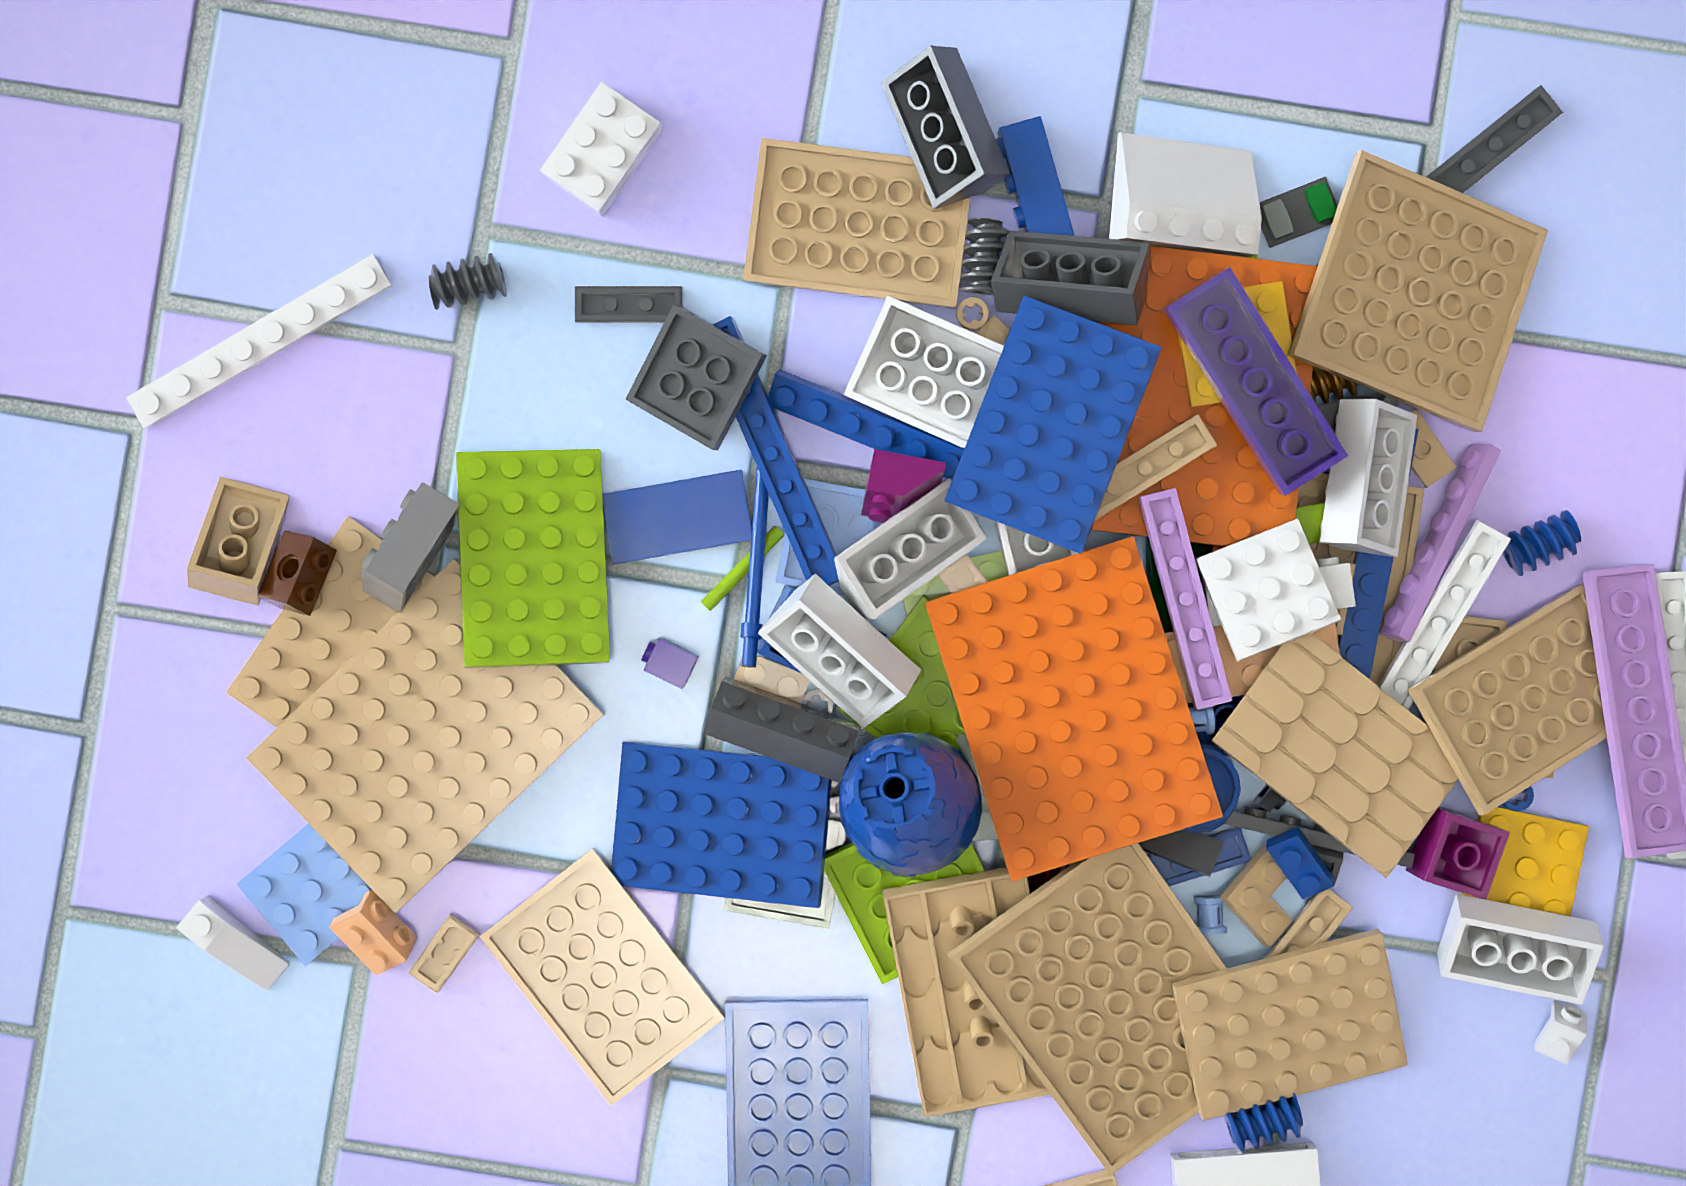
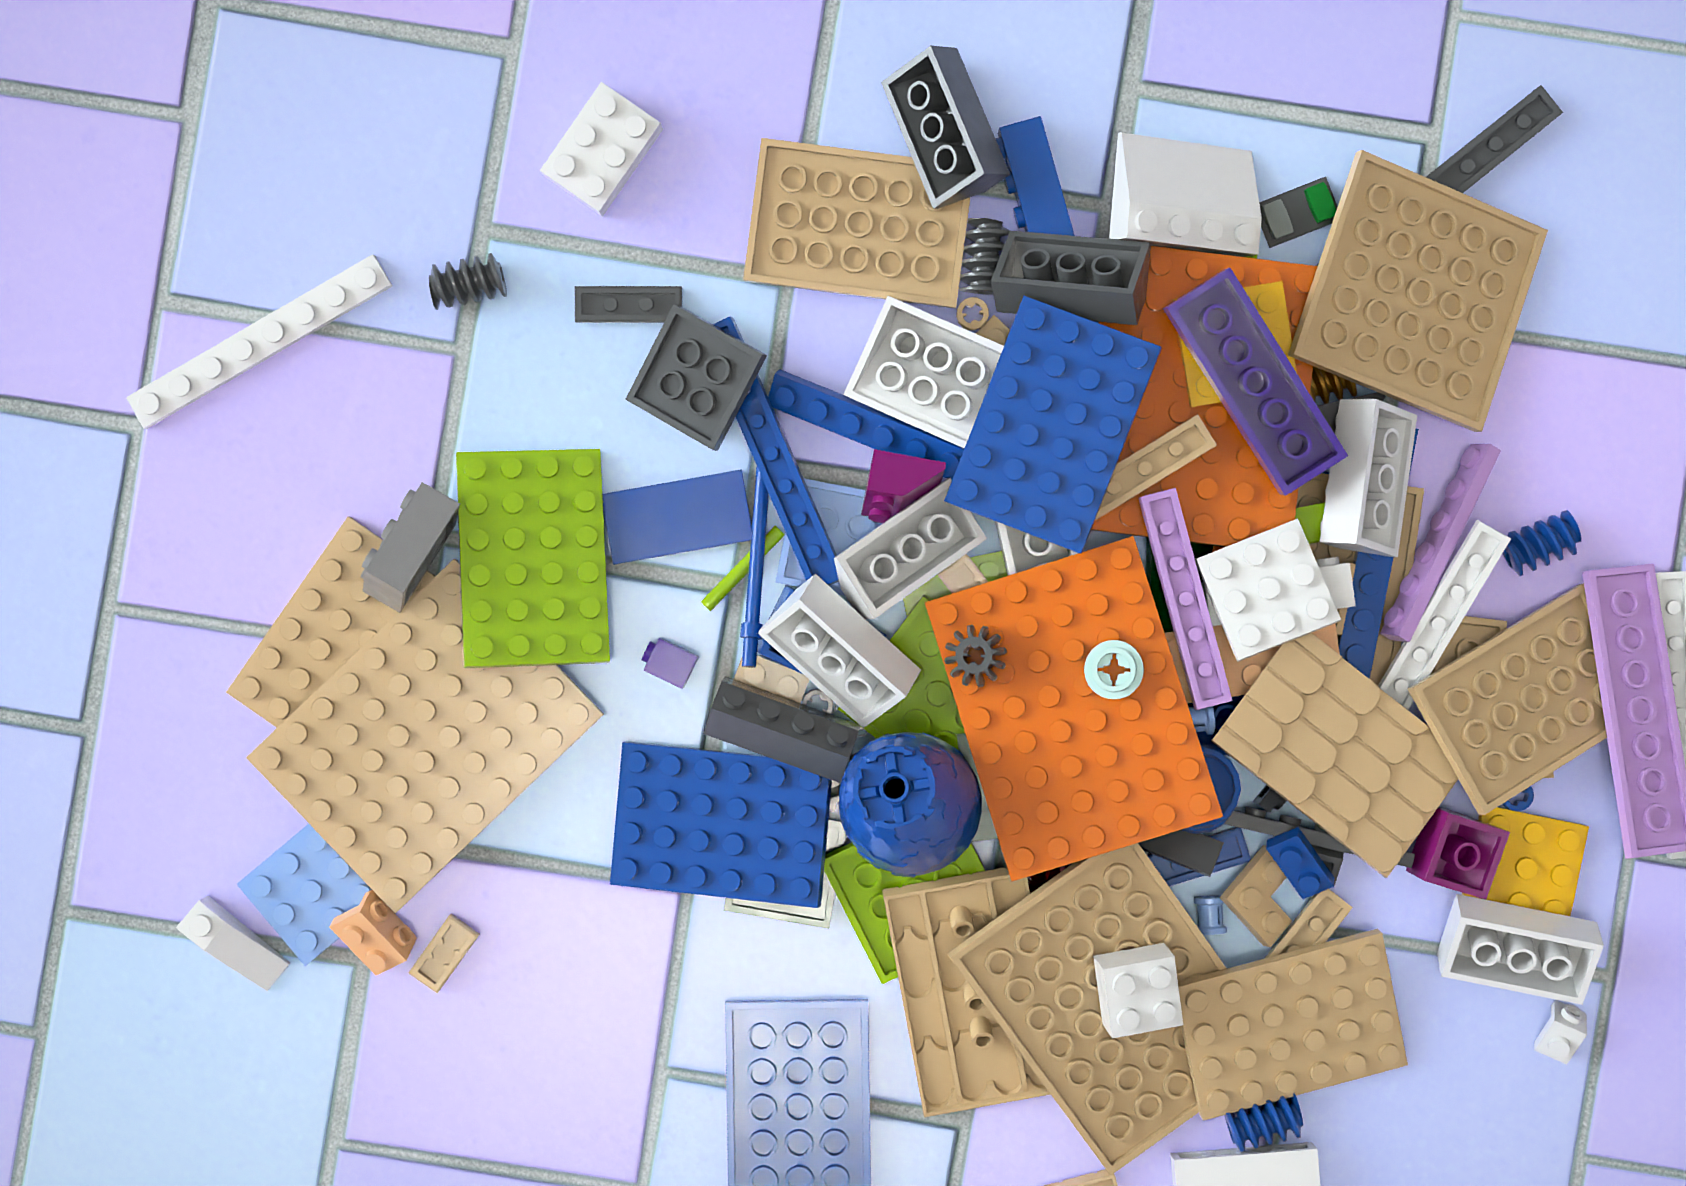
tan slope [187,477,290,606] -> none
reddish brown brick [257,530,337,616] -> none
plate [479,847,725,1106] -> none
tan plate [1411,409,1457,488] -> none
none -> dark grey gear [944,625,1007,687]
none -> light aqua gear [1084,640,1144,699]
none -> white brick [1093,943,1183,1039]

